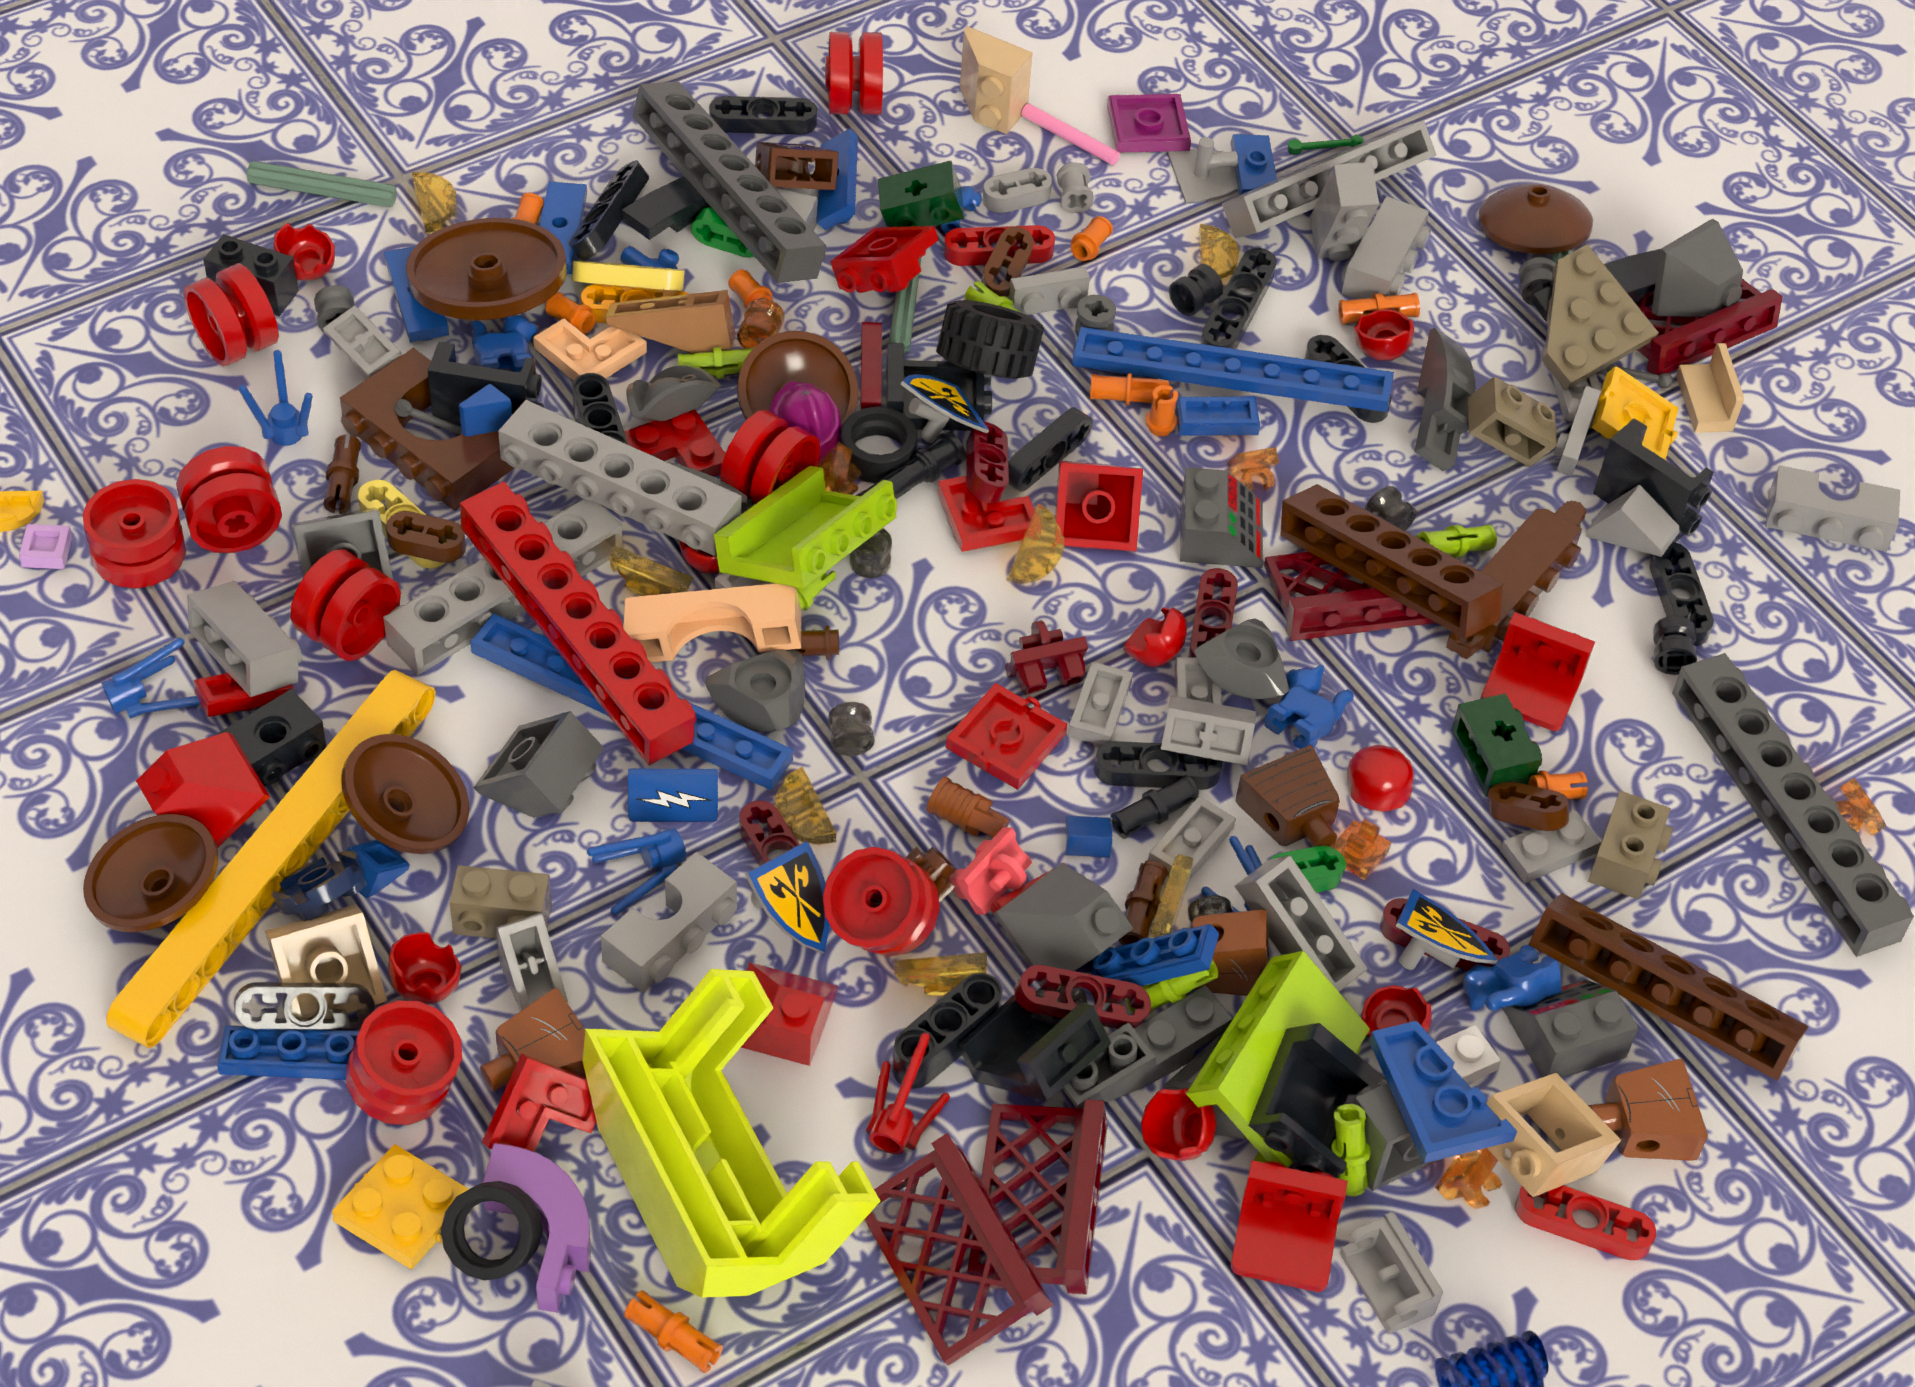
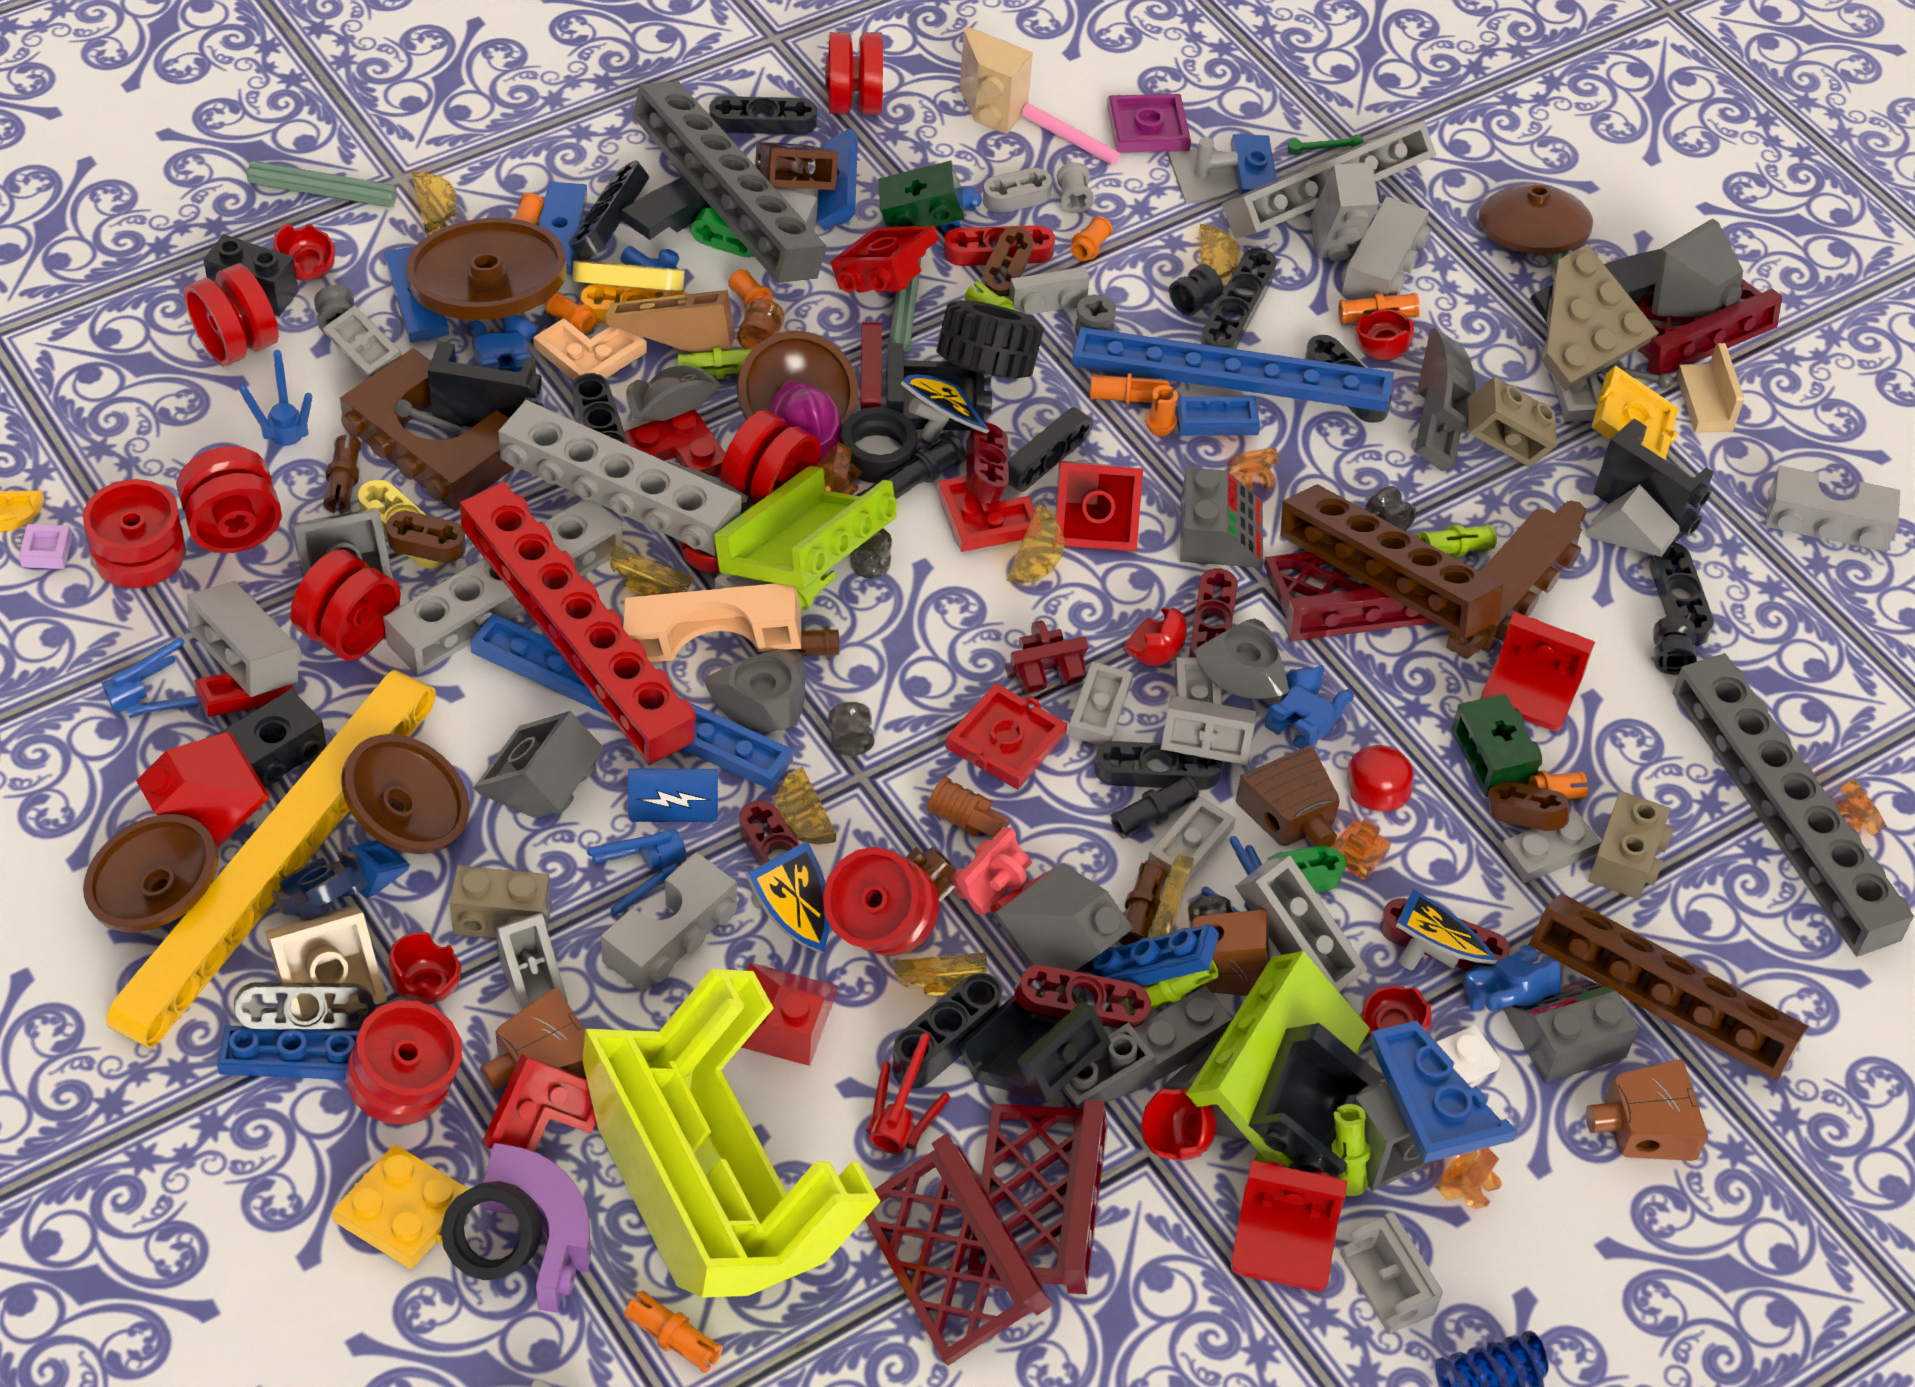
blue slope [459,384,512,437] -> none
blue slope [1065,815,1112,858] -> none
tan window [1486,1073,1621,1197] -> none
red beam [1515,1185,1656,1260] -> none
dark grey wheel [1519,257,1555,306] -> none
light grey plate [1554,386,1601,476] -> none

